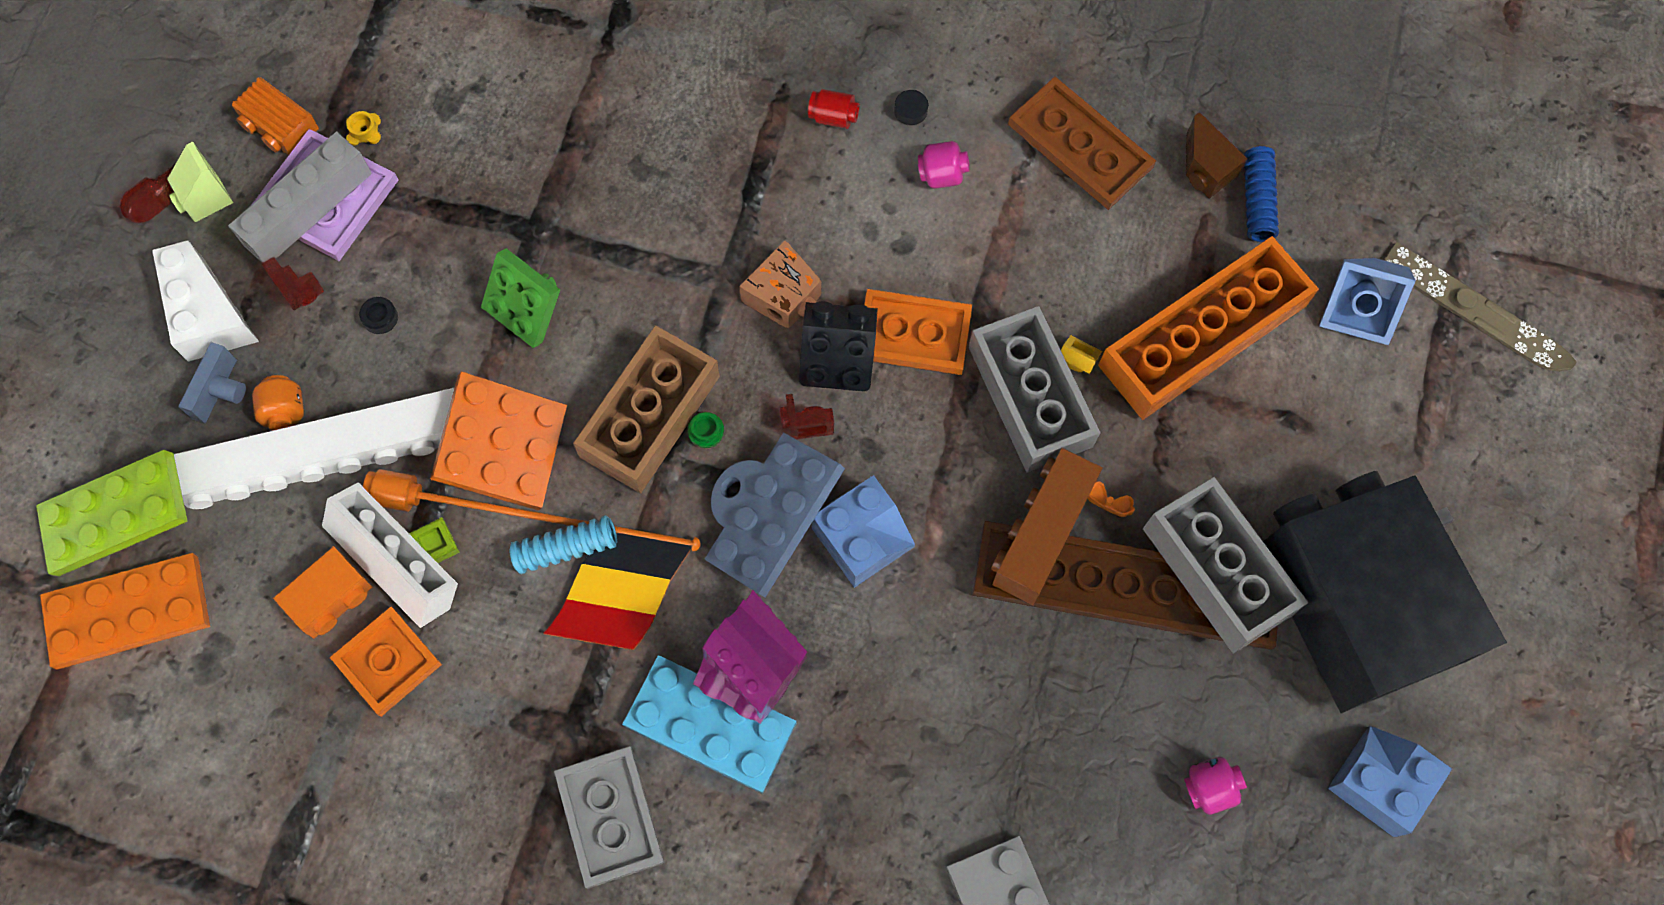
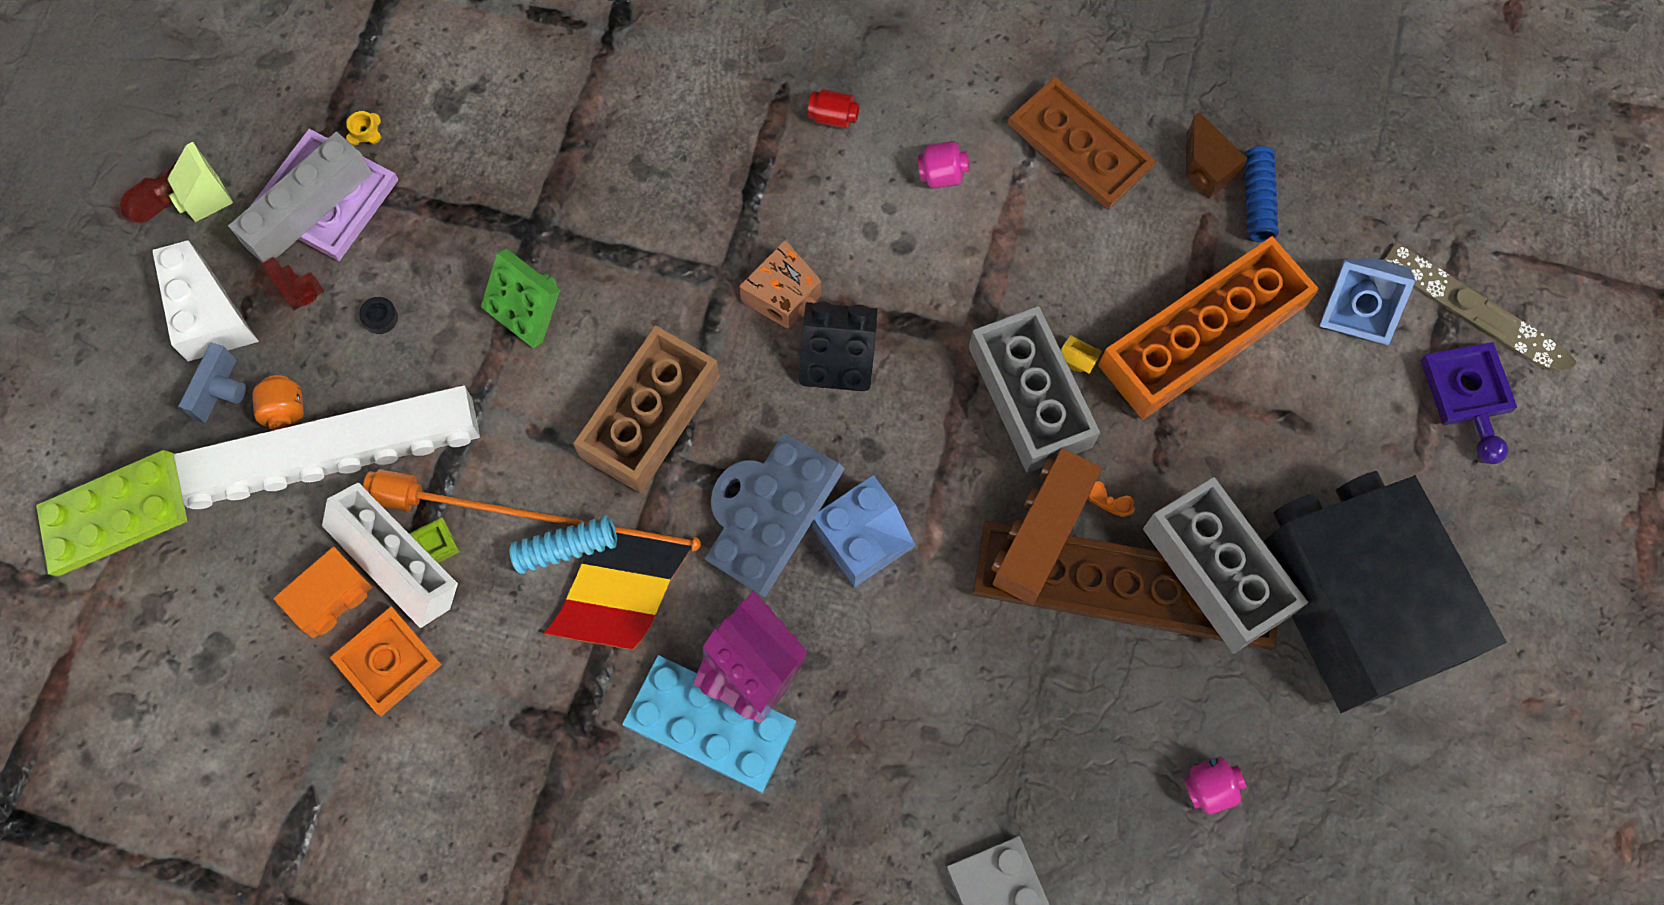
orange plate [40,553,210,670] -> none
orange brick [232,77,319,156] -> none
orange plate [430,371,567,510] -> none
light grey plate [554,746,665,889] -> none
green plate [688,412,724,448] -> none
clear red bracket [779,394,834,440] -> none
orange plate [864,289,972,375] -> none
black tile [894,90,929,125] -> none
medium blue slope [1328,726,1452,837] -> none
none -> dark purple plate [1420,342,1517,464]

